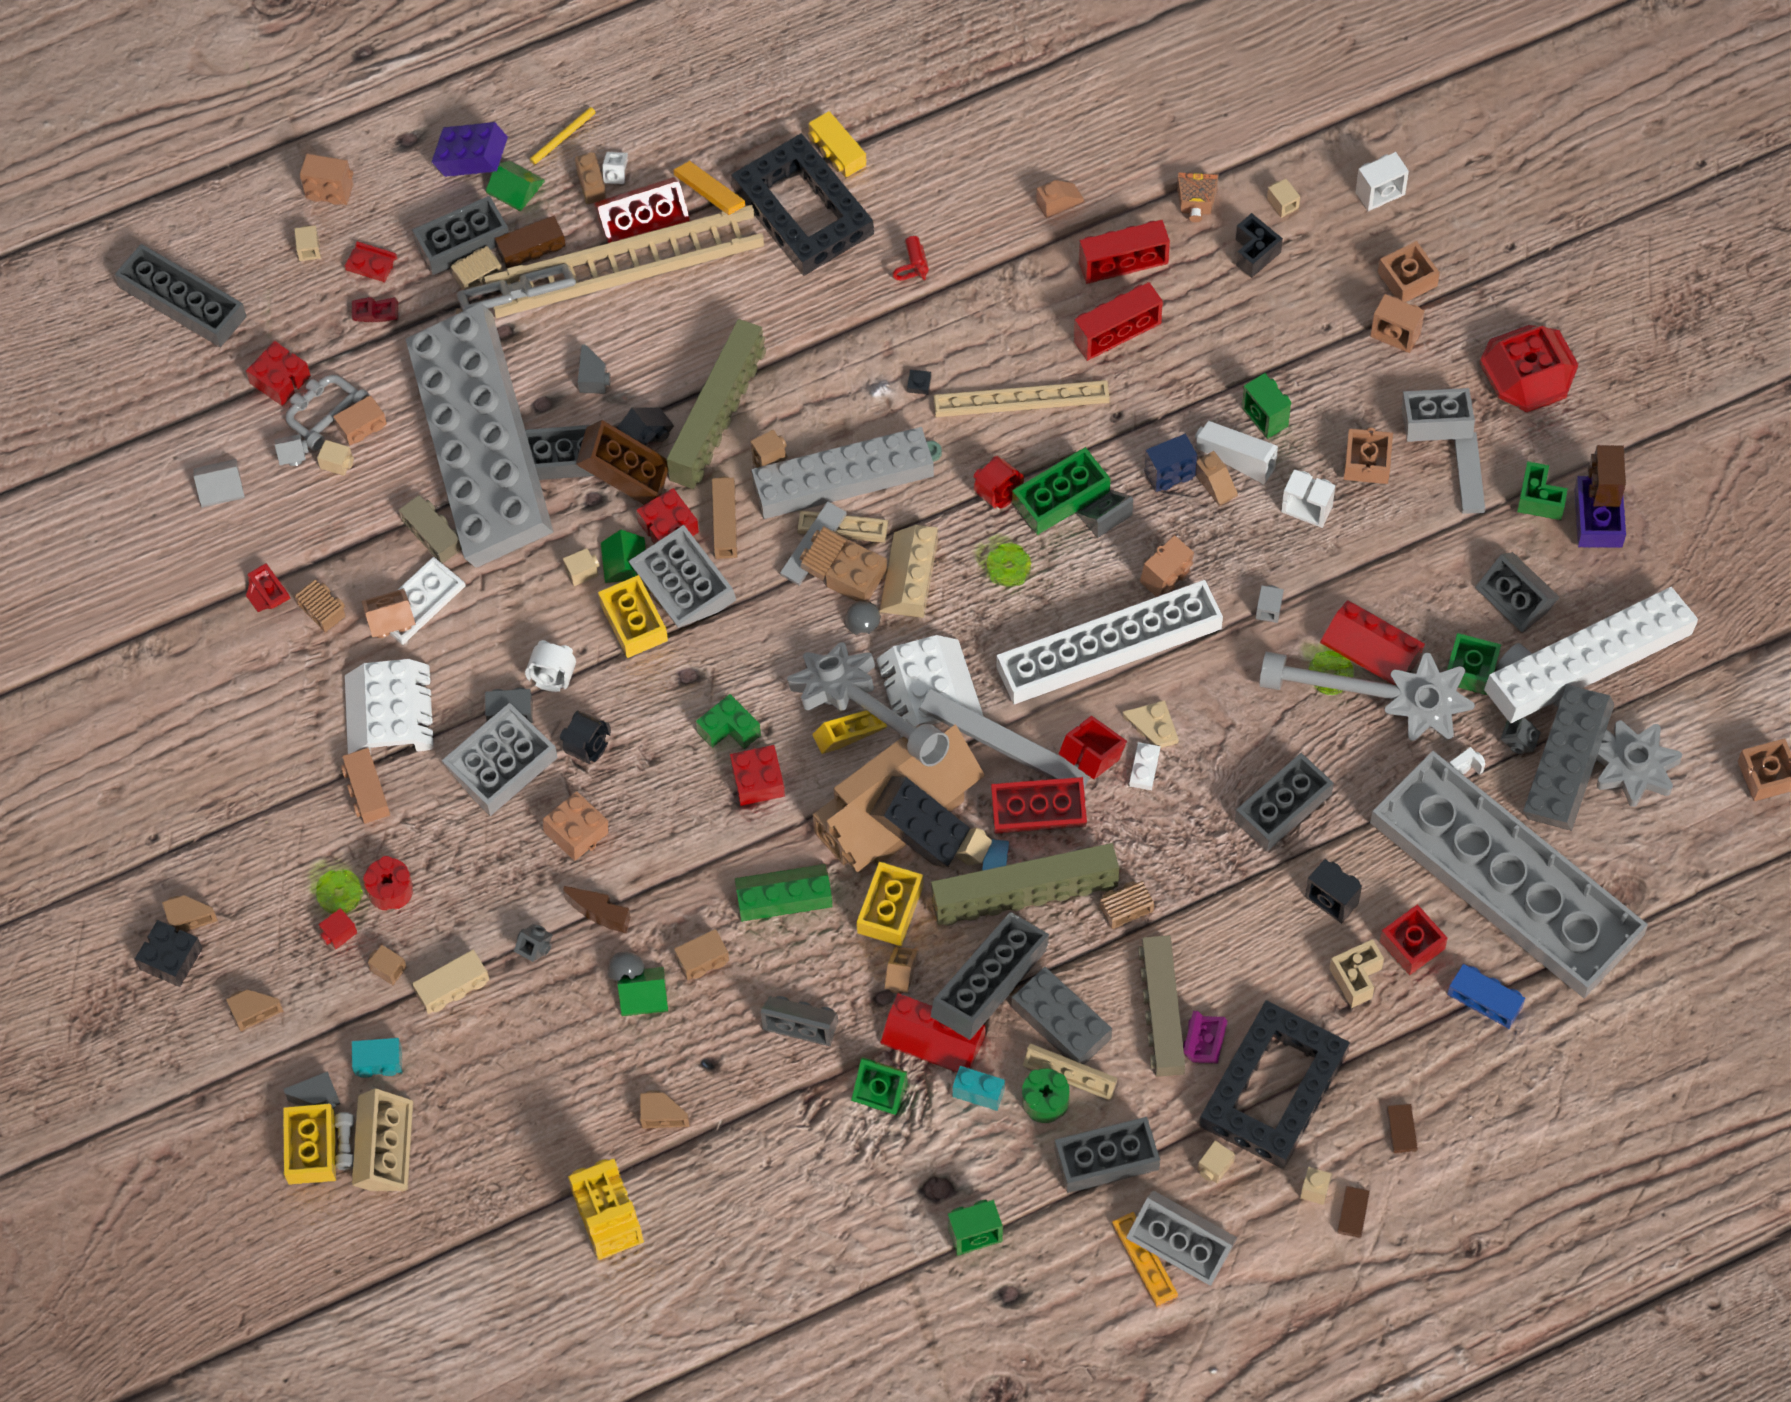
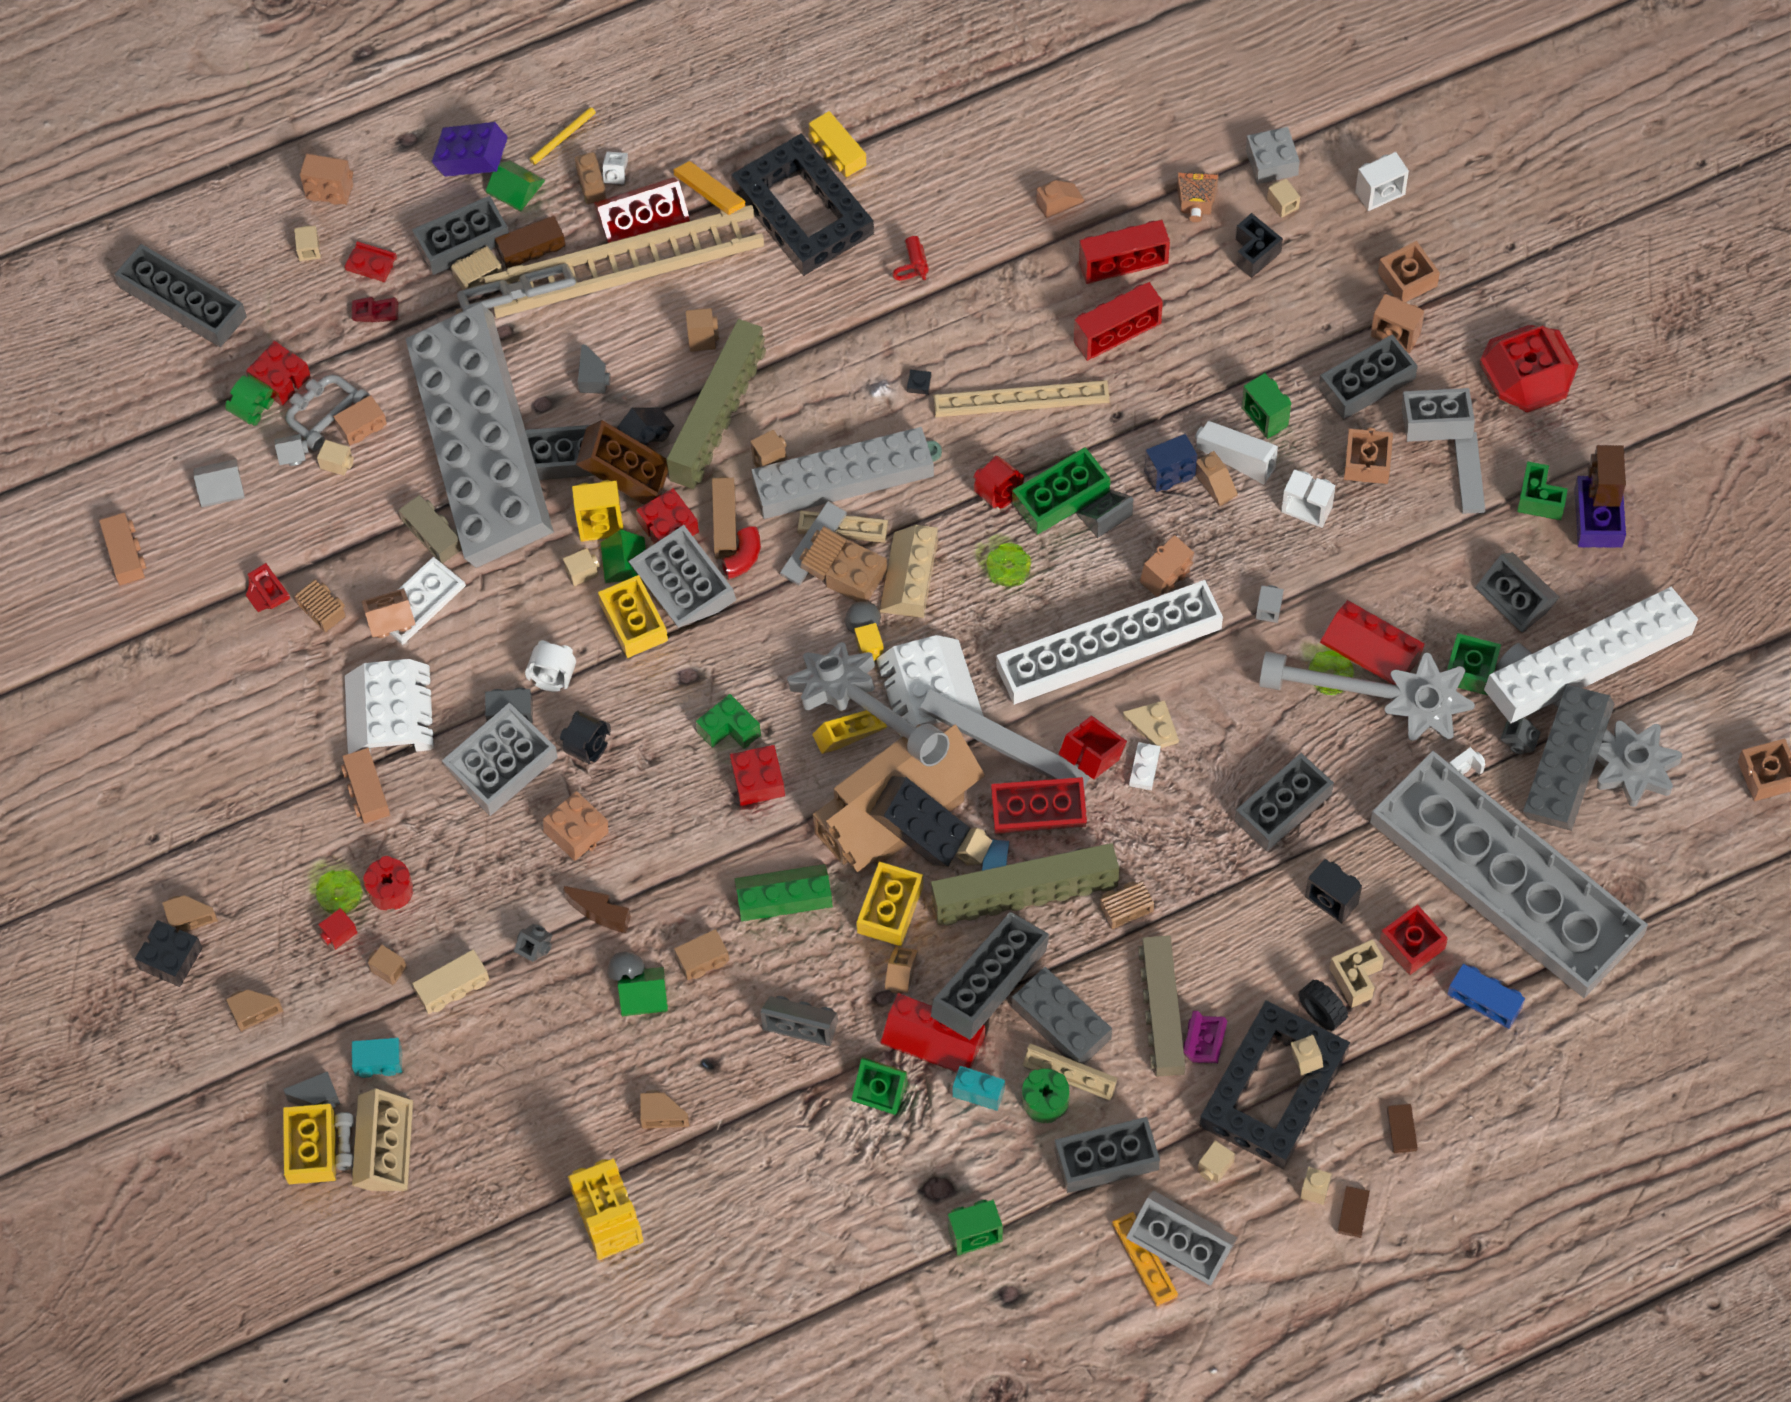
none -> nougat brick [99,512,147,586]
none -> green brick [225,374,274,426]
none -> yellow brick [572,480,624,542]
none -> medium nougat brick [686,308,719,352]
none -> red cylinder [722,526,761,580]
none -> yellow brick [854,623,884,661]
none -> light grey brick [1246,127,1300,184]
none -> tan brick [1291,1035,1323,1075]
none -> black tyre [1298,979,1348,1031]
none -> dark grey brick [1319,334,1418,420]

